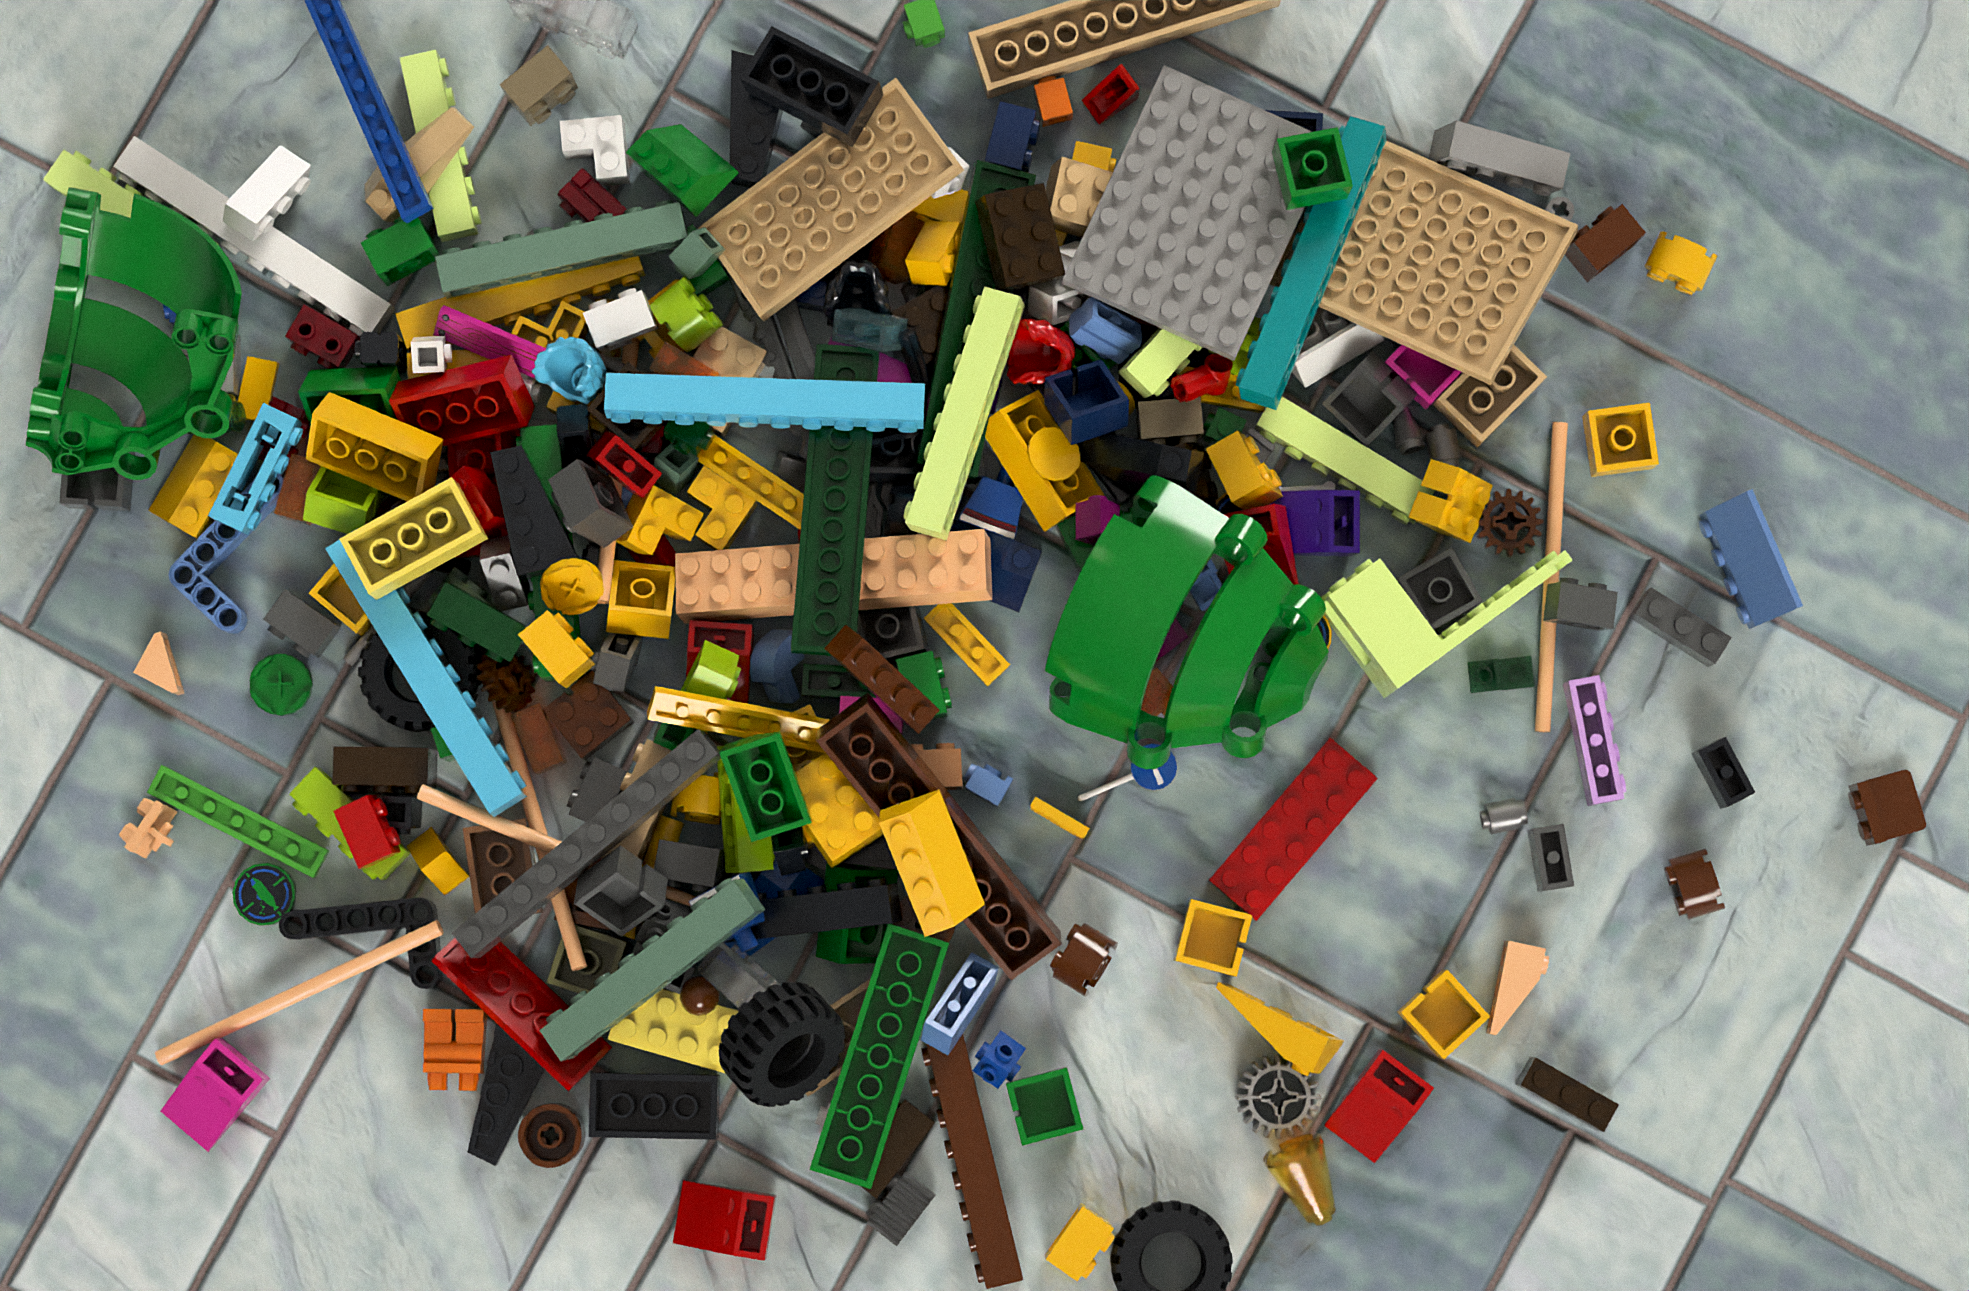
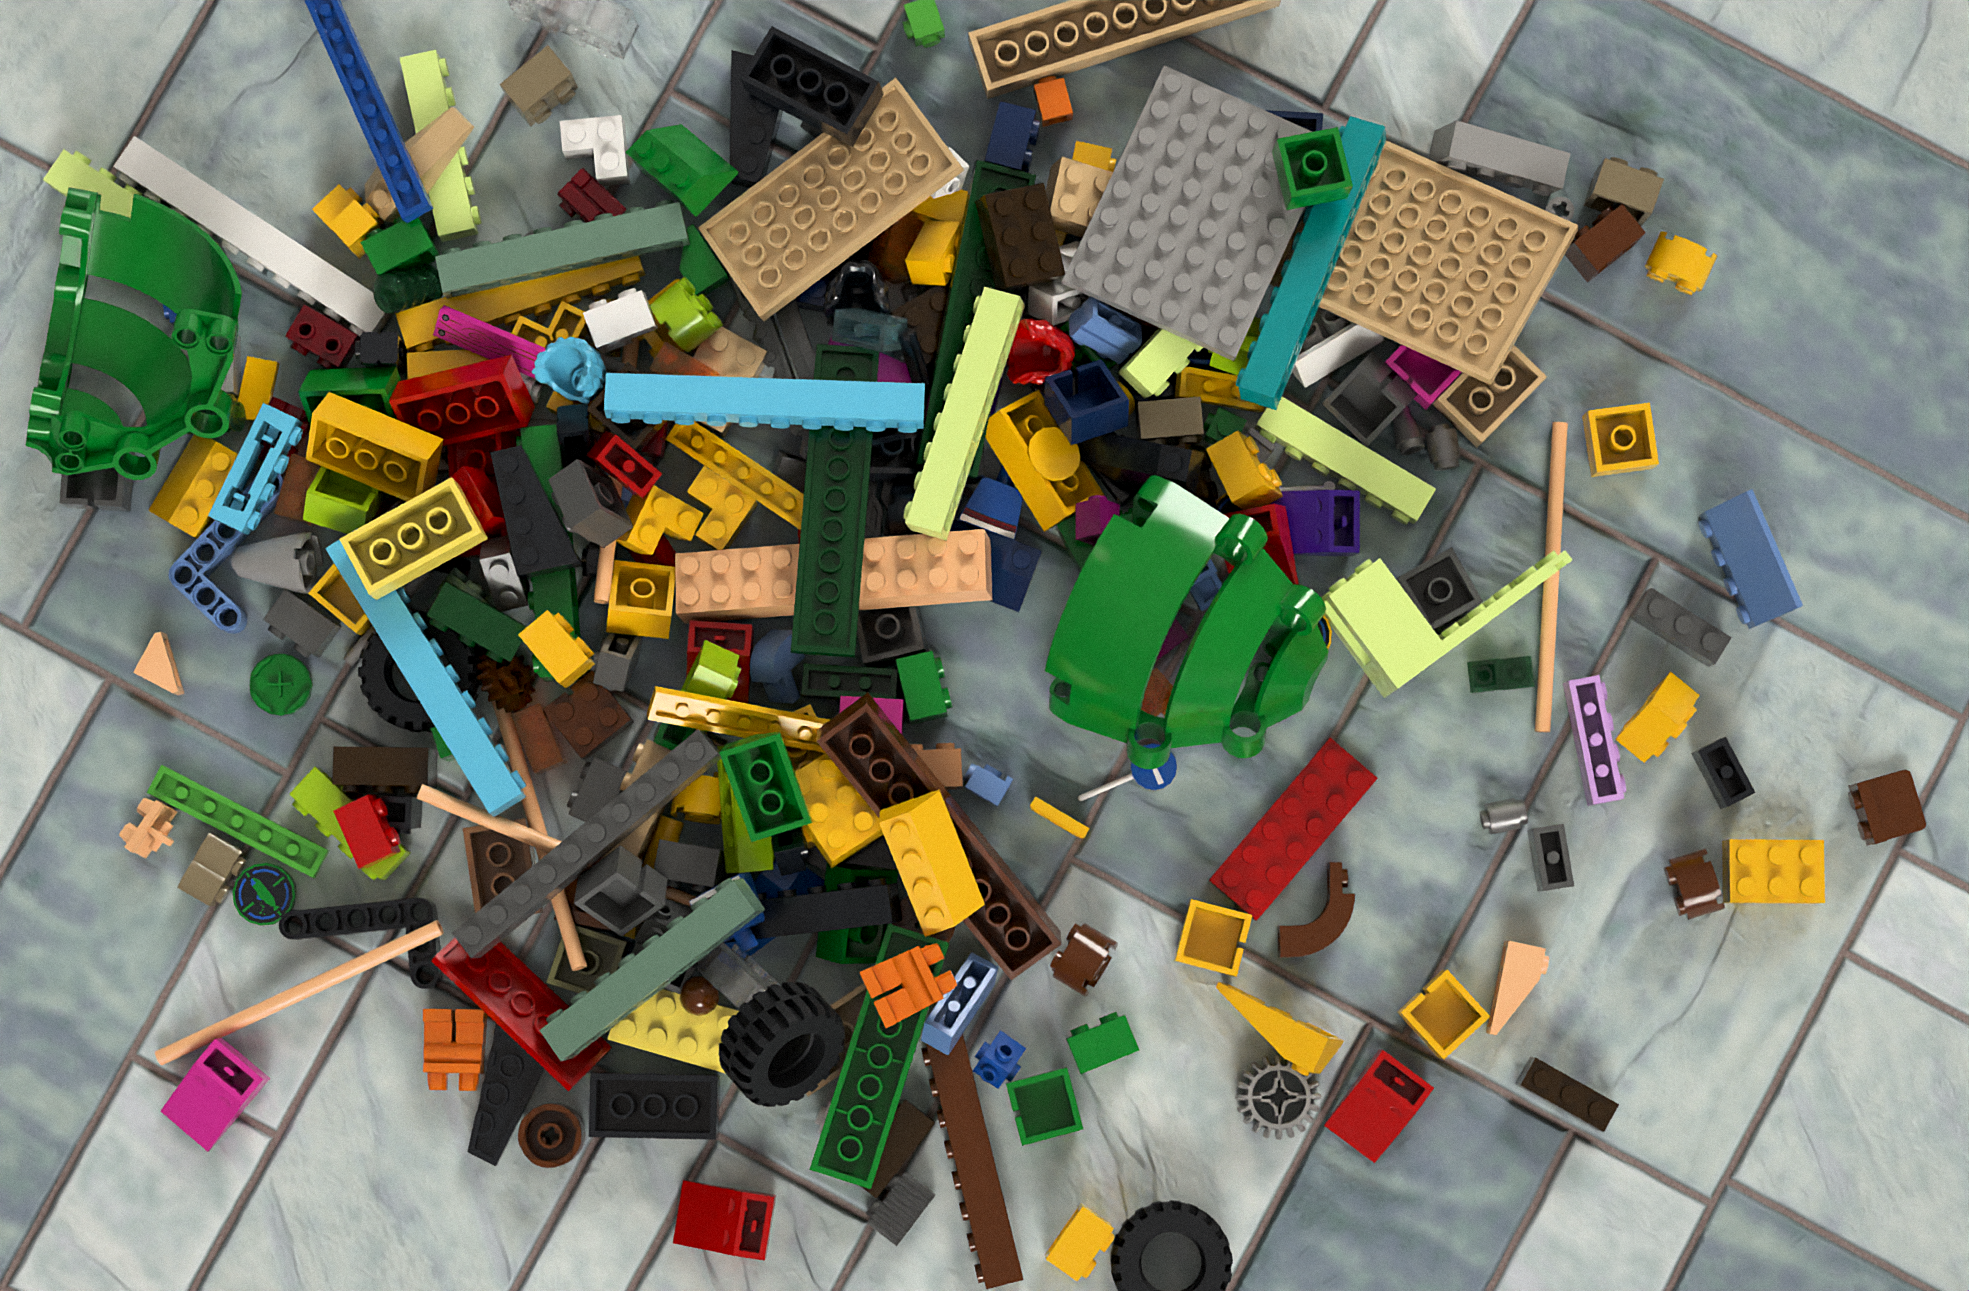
white brick [223,146,311,241] -> none
yellow slope [407,827,470,896] -> none
white brick [411,336,452,373] -> none
yellow tile [540,558,604,615] -> none
sand green brick [653,443,699,496] -> none
dark green brick [664,420,715,456] -> none
sand green brick [669,227,725,280] -> none
reddish brown brick [824,624,939,734] -> none
yellow plate [923,603,1010,687] -> none
red slope [1082,64,1140,125] -> none
red piece [1170,353,1233,403] -> none
clear yellow cone [1263,1133,1336,1226] -> none
yellow piece [1408,459,1493,543] -> none
reddish brown gear [1477,489,1544,557] -> none
dark grey brick [1543,578,1618,631] -> none
none -> dark tan brick [177,833,246,906]
none -> light grey cone [231,531,323,594]
none -> yellow brick [312,184,384,259]
none -> clear green piece [373,263,443,313]
none -> orange hips [859,943,958,1028]
none -> green brick [1066,1012,1139,1074]
none -> reddish brown arch [1277,862,1355,958]
none -> dark tan piece [1583,157,1664,226]
none -> yellow brick [1615,671,1700,763]
none -> yellow brick [1722,839,1825,904]

